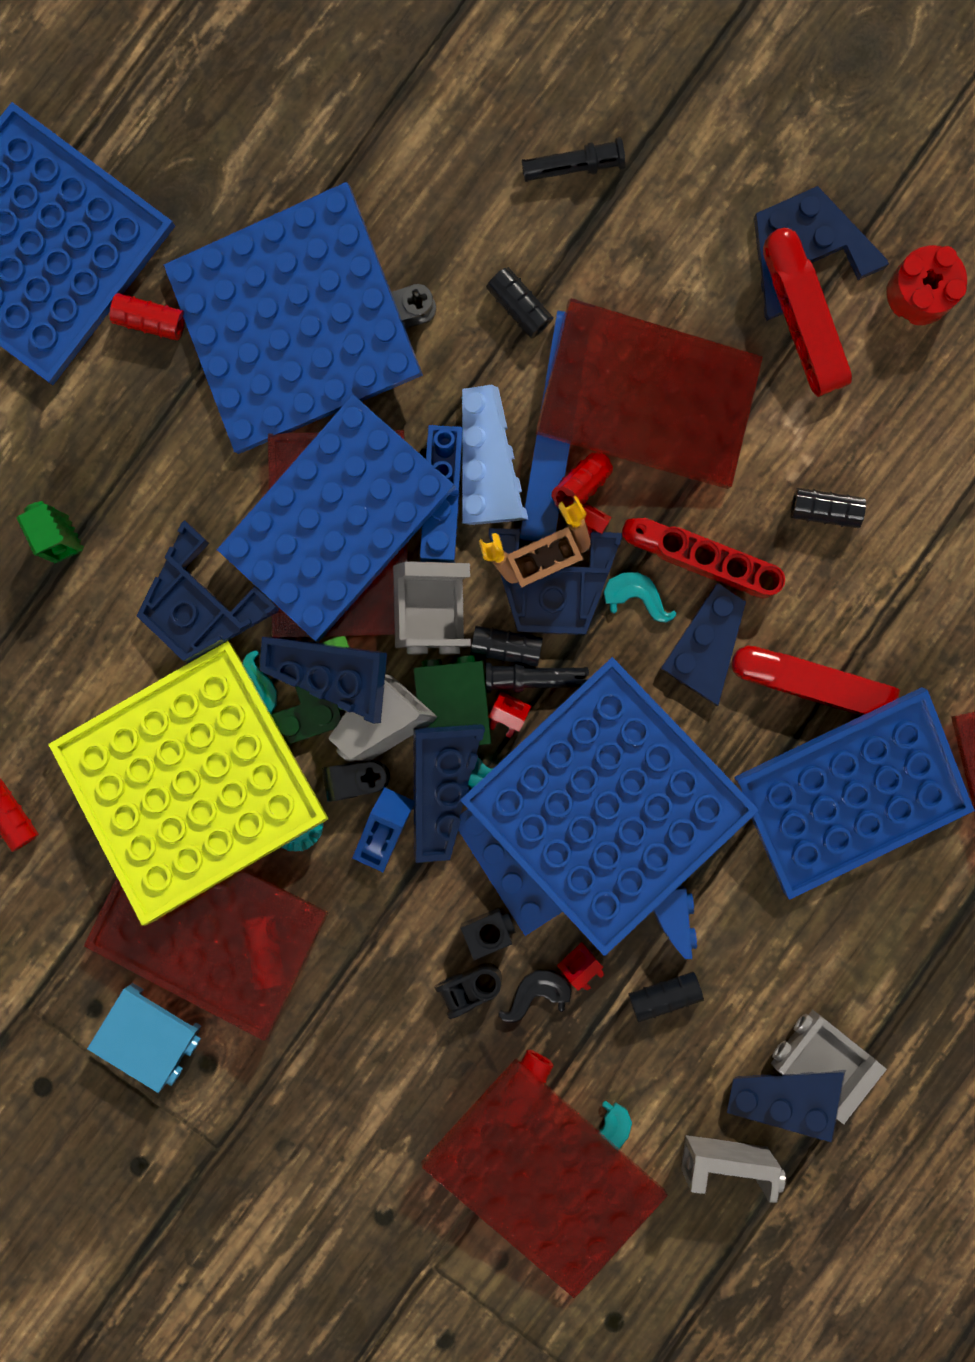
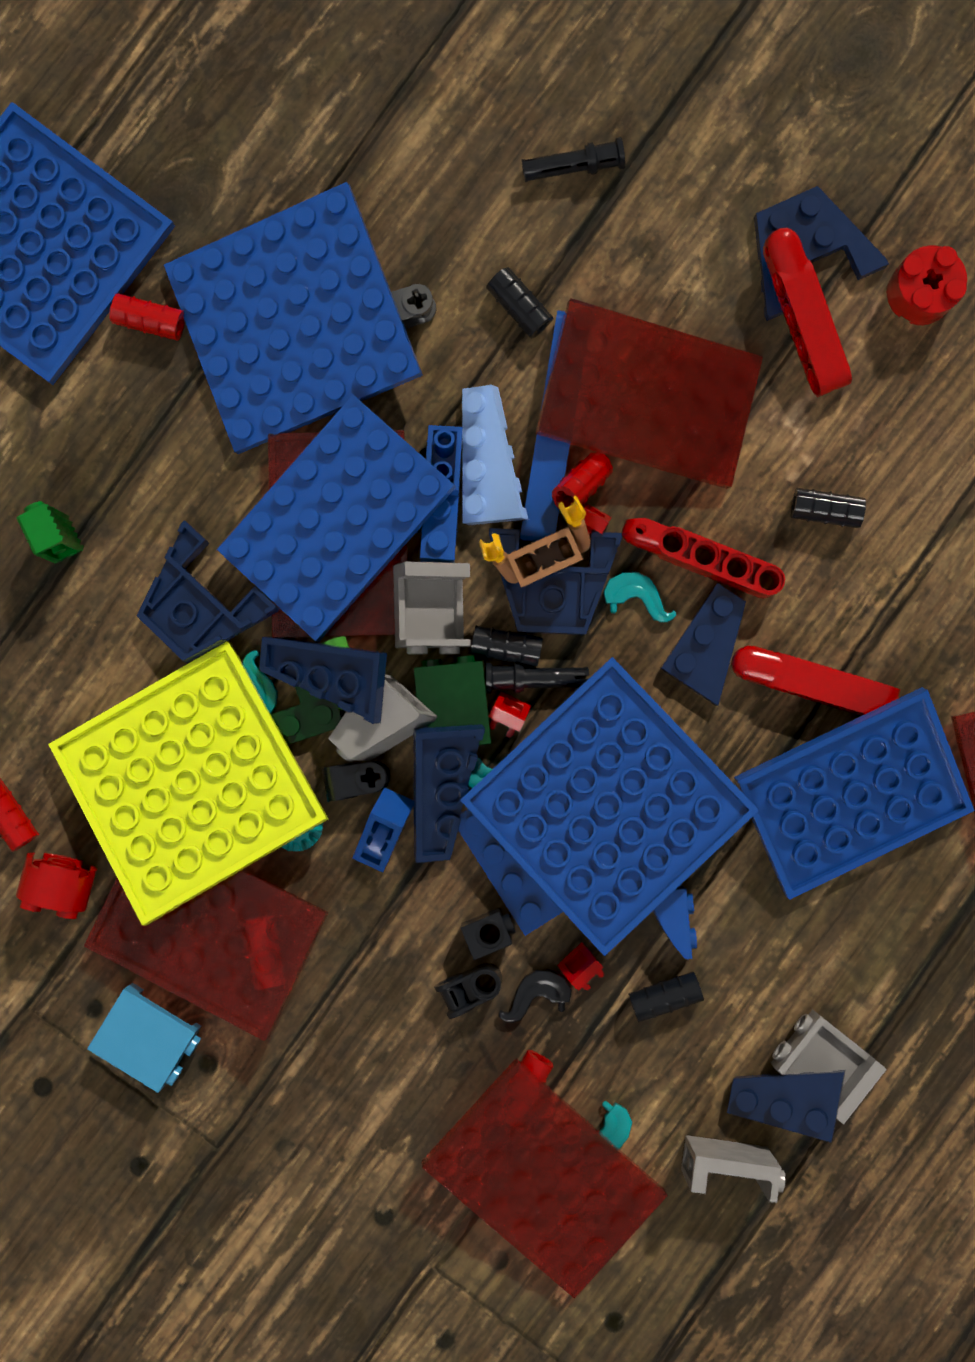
none -> red brick [16,852,97,919]

